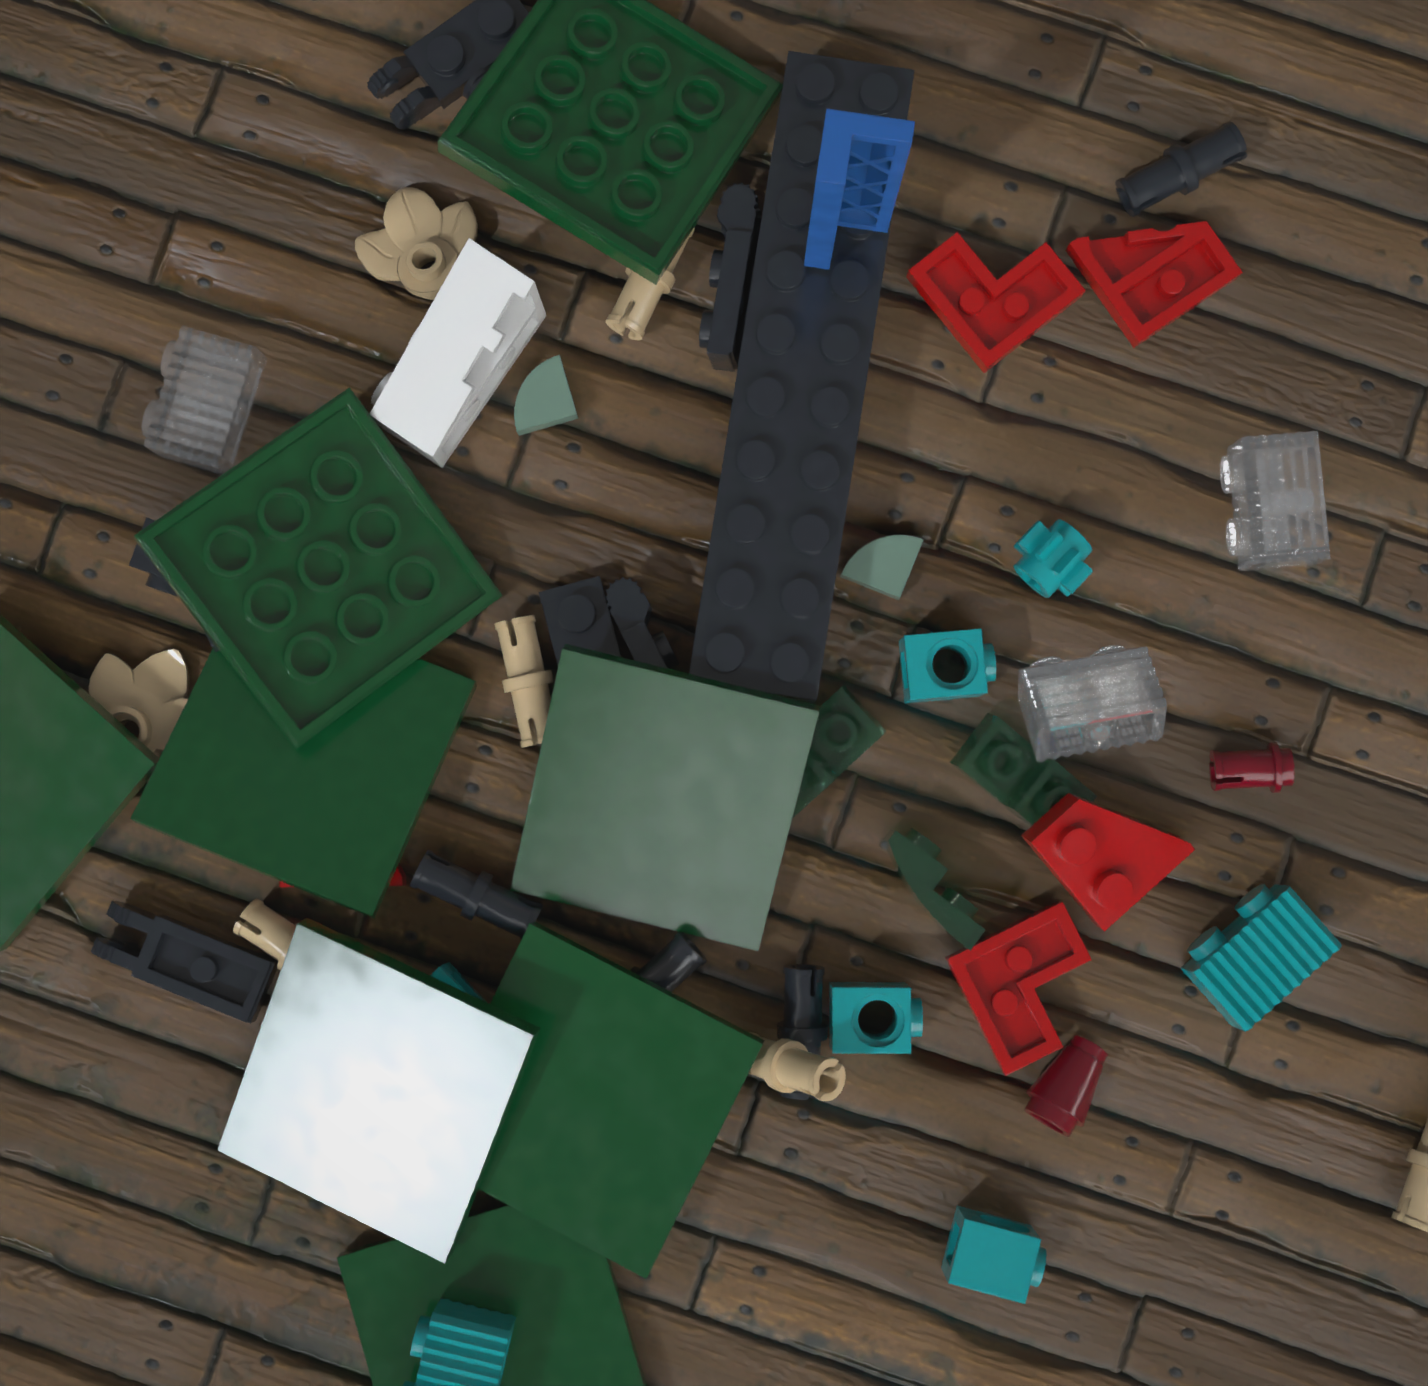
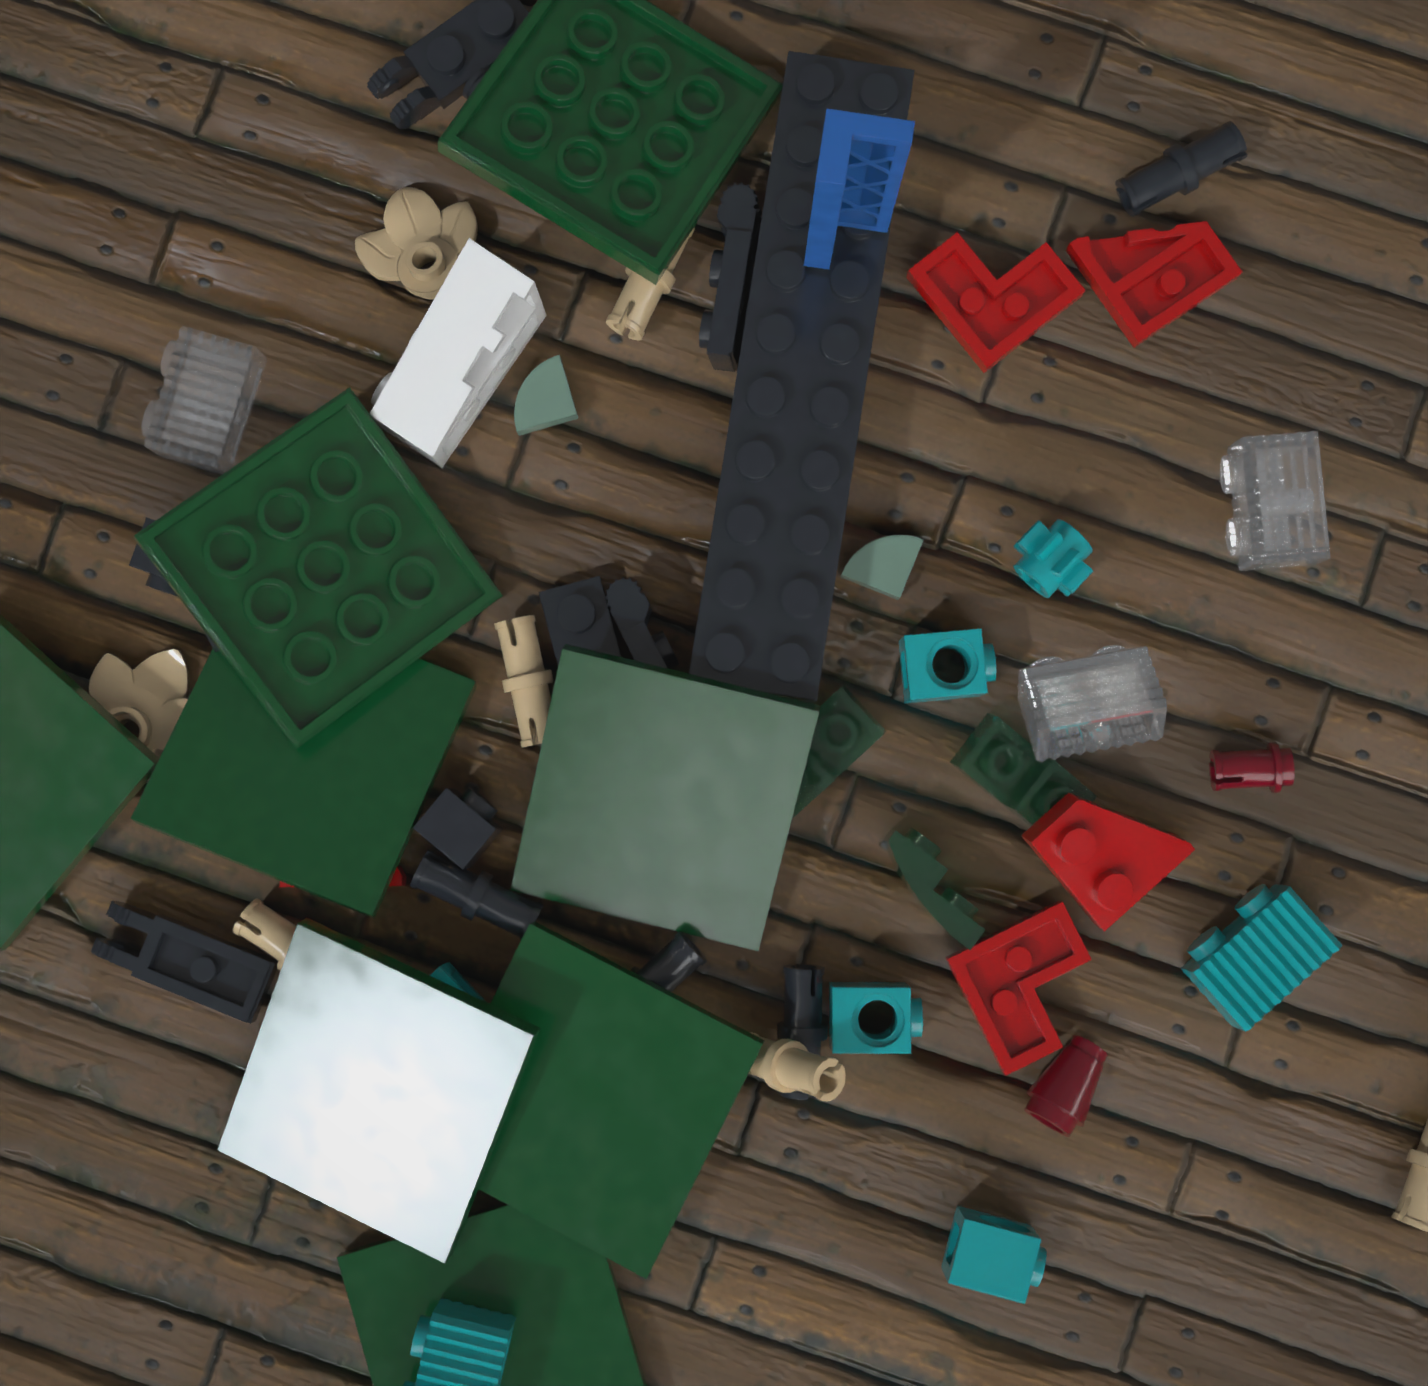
none -> black plate [413,787,503,870]

